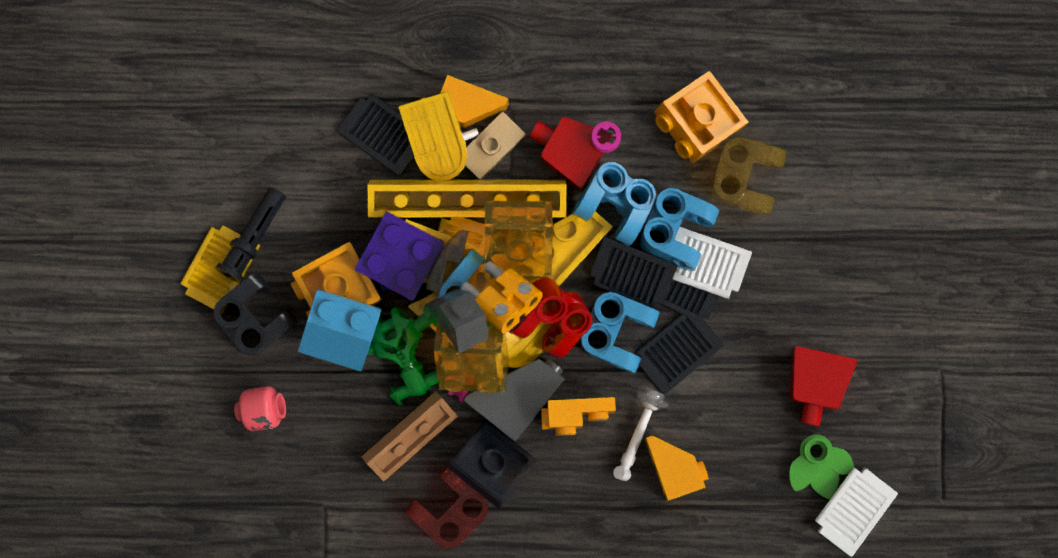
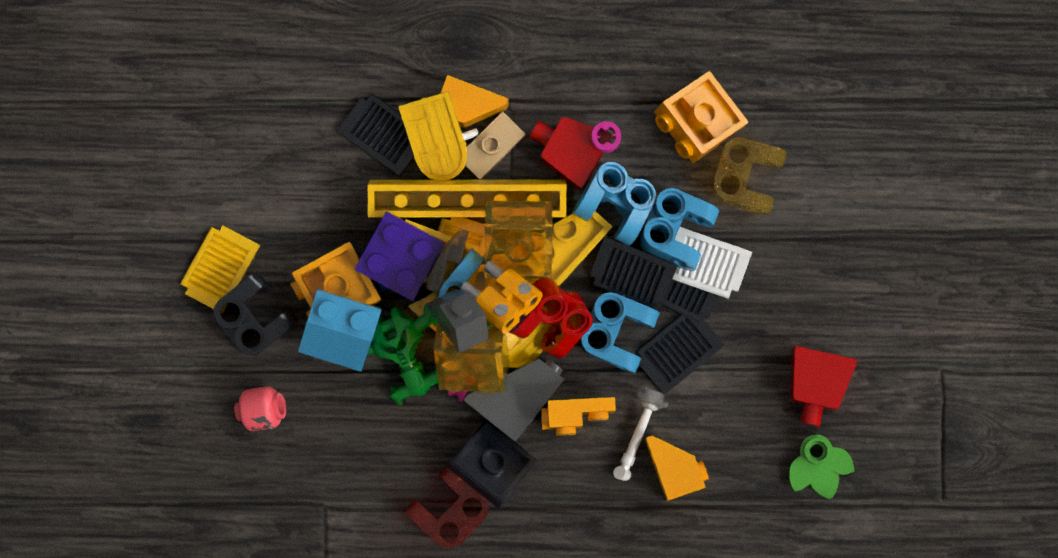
black pin [215,187,287,283] -> none
medium nougat plate [362,391,458,482] -> none
white window [815,467,898,557] -> none

